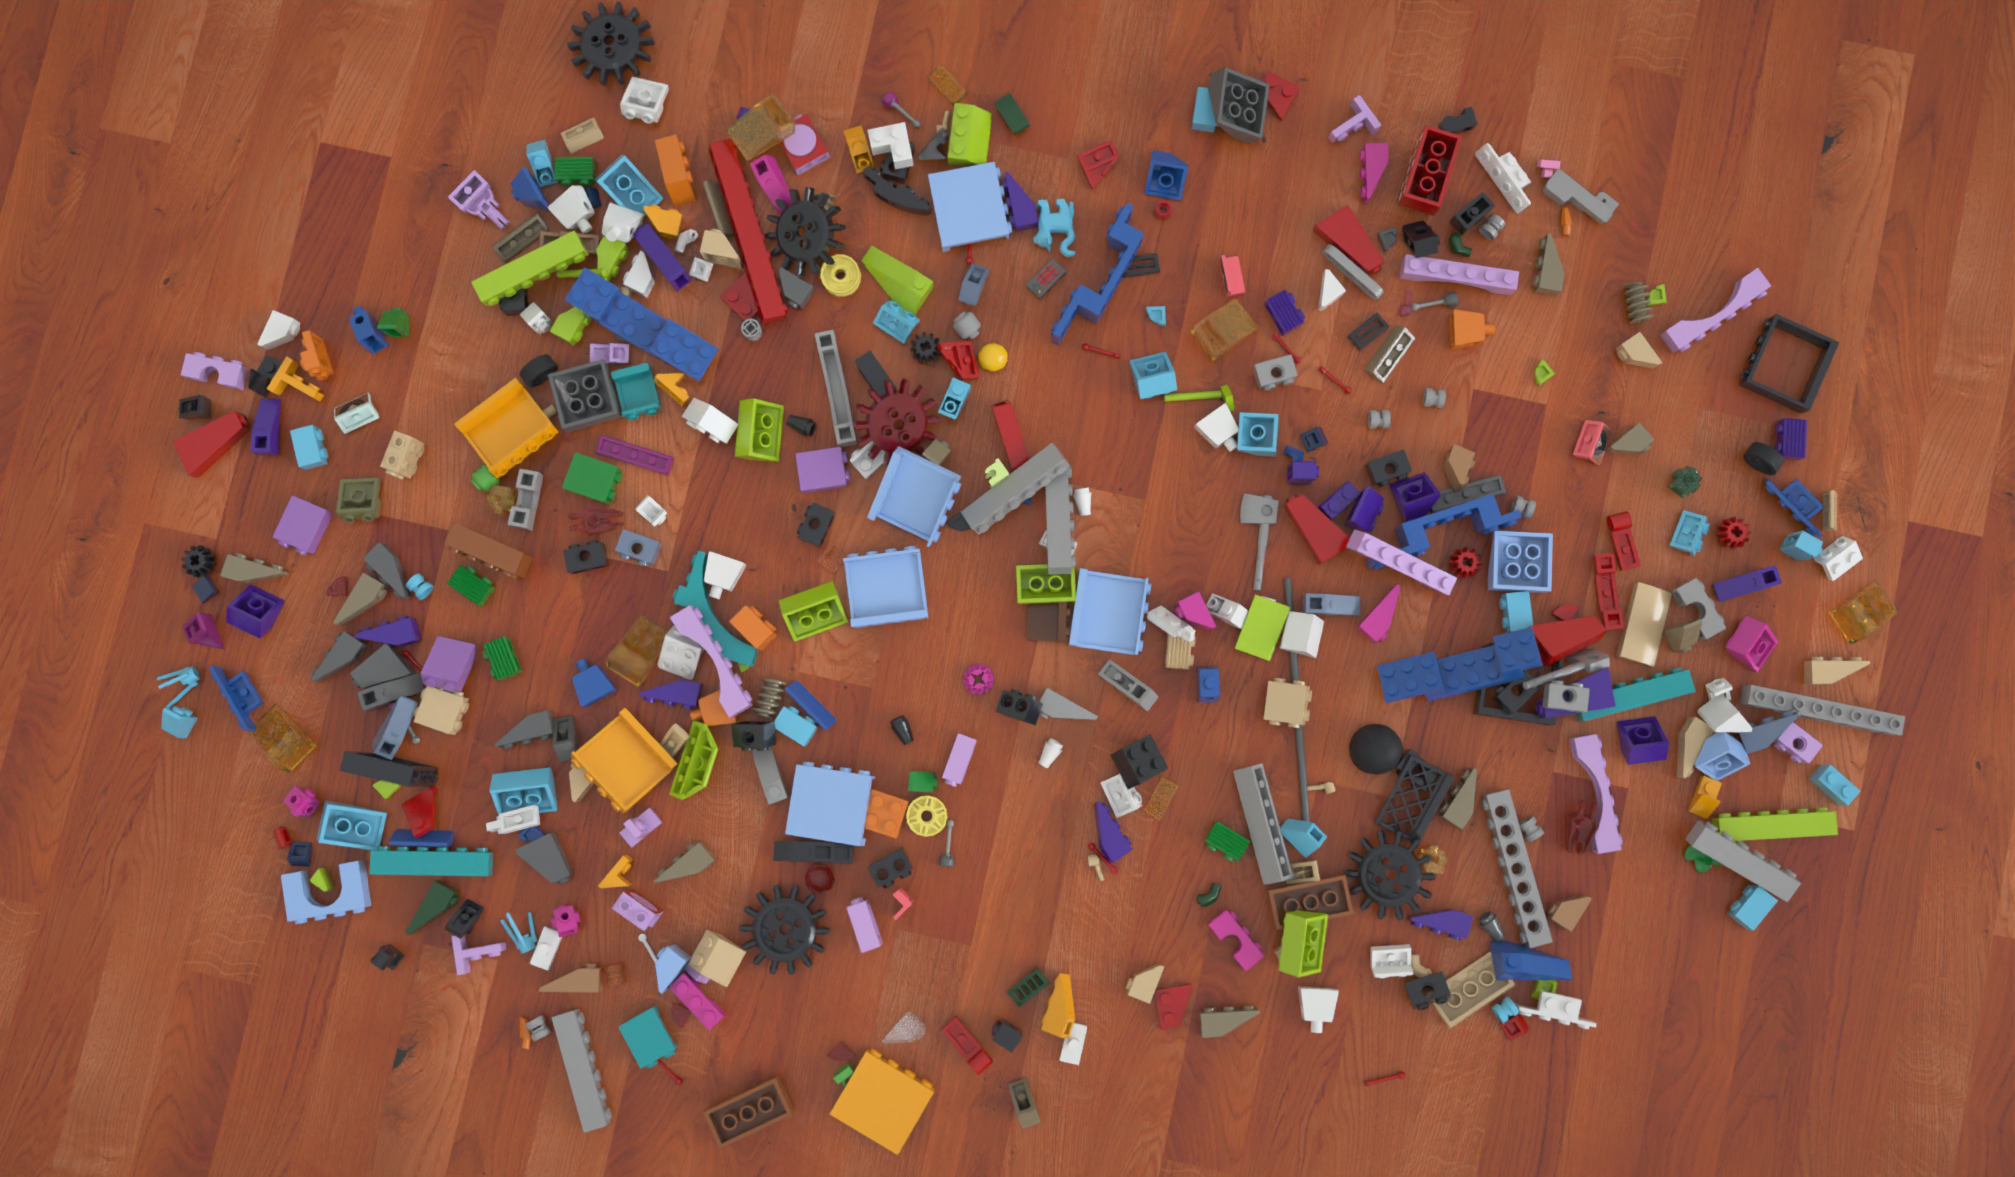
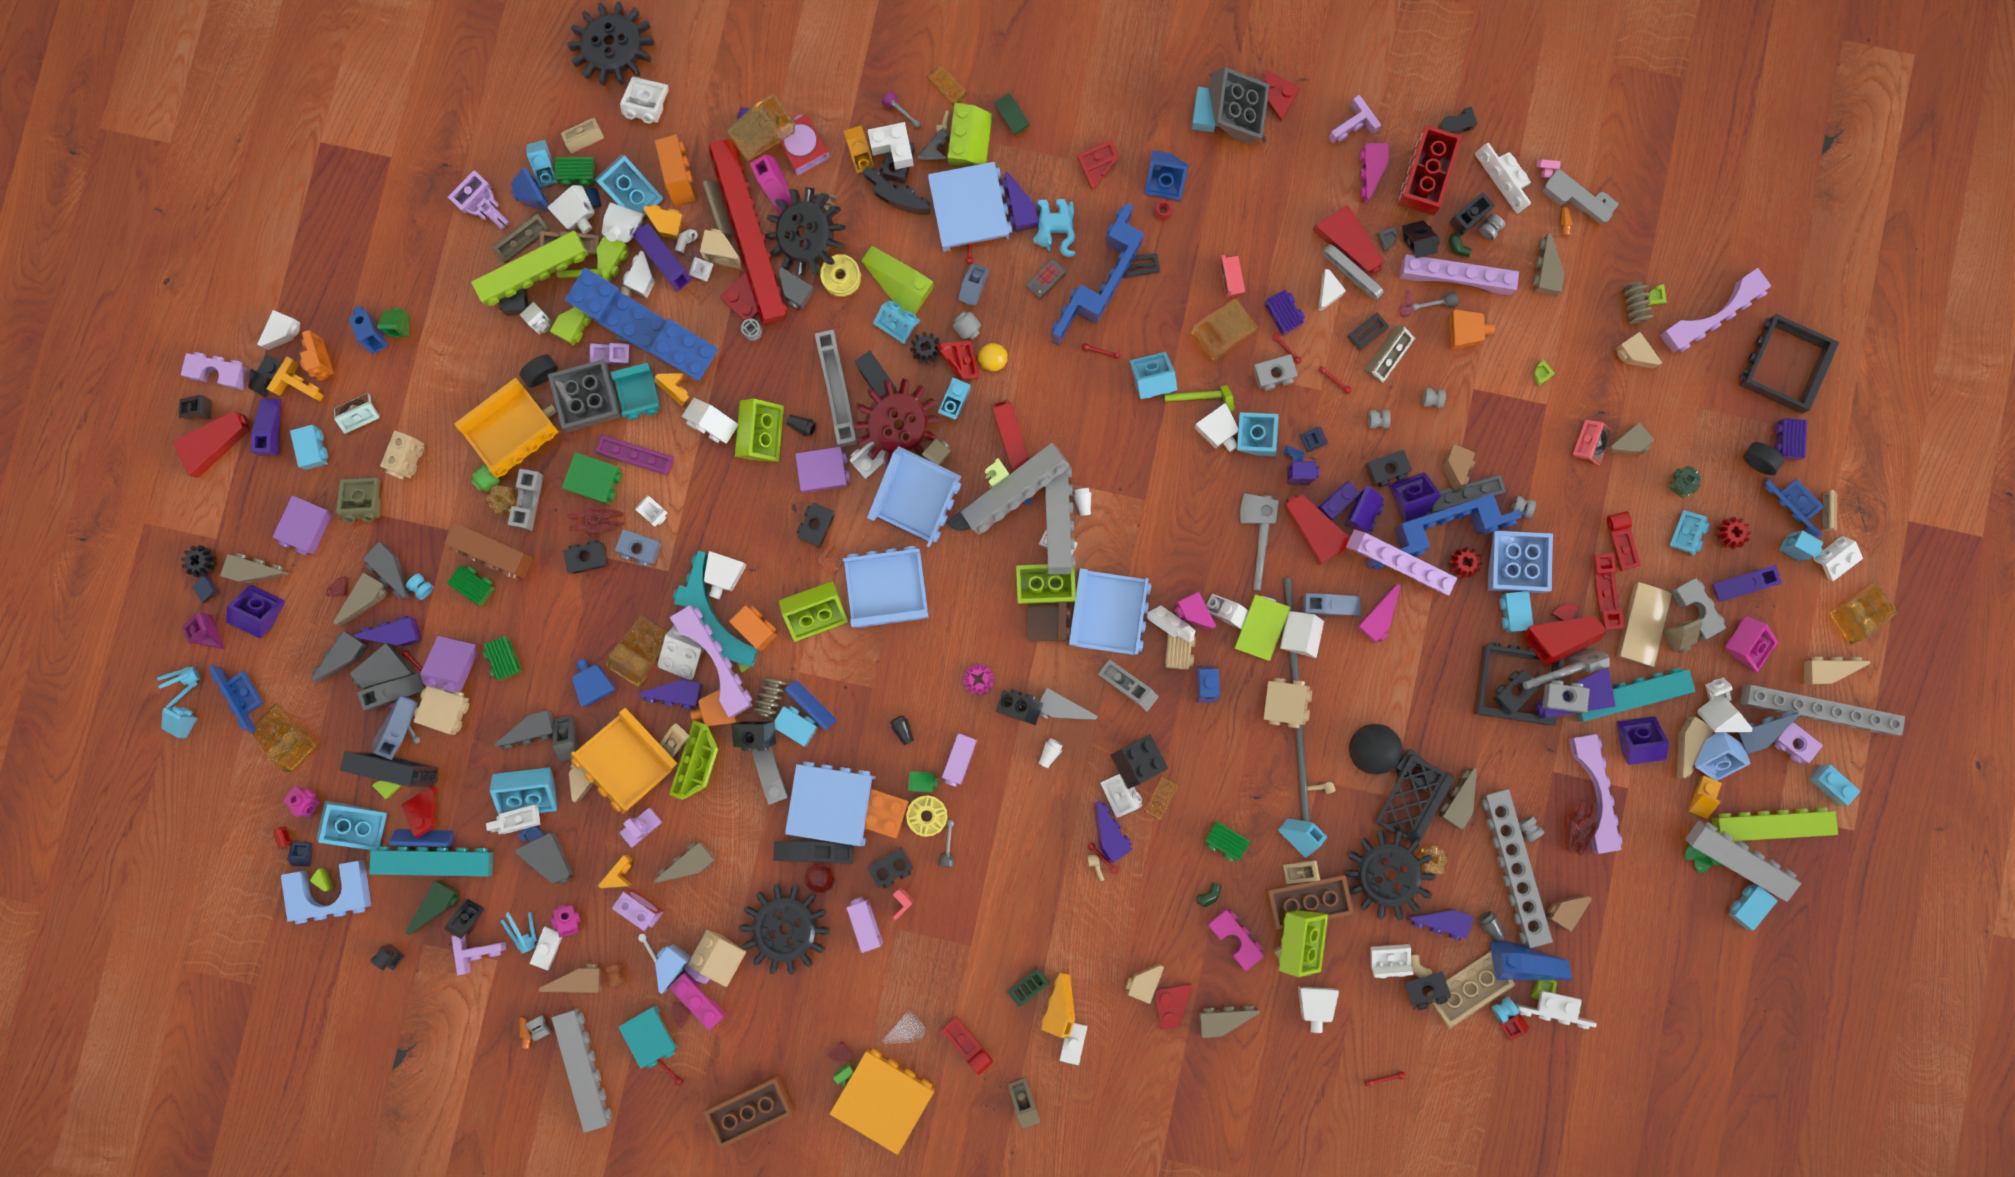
black brick [991,1018,1023,1053] -> none
medium azure tile [1146,306,1166,326] -> none
light grey brick [1233,763,1293,885] -> none
blue bracket [1377,627,1543,704] -> none

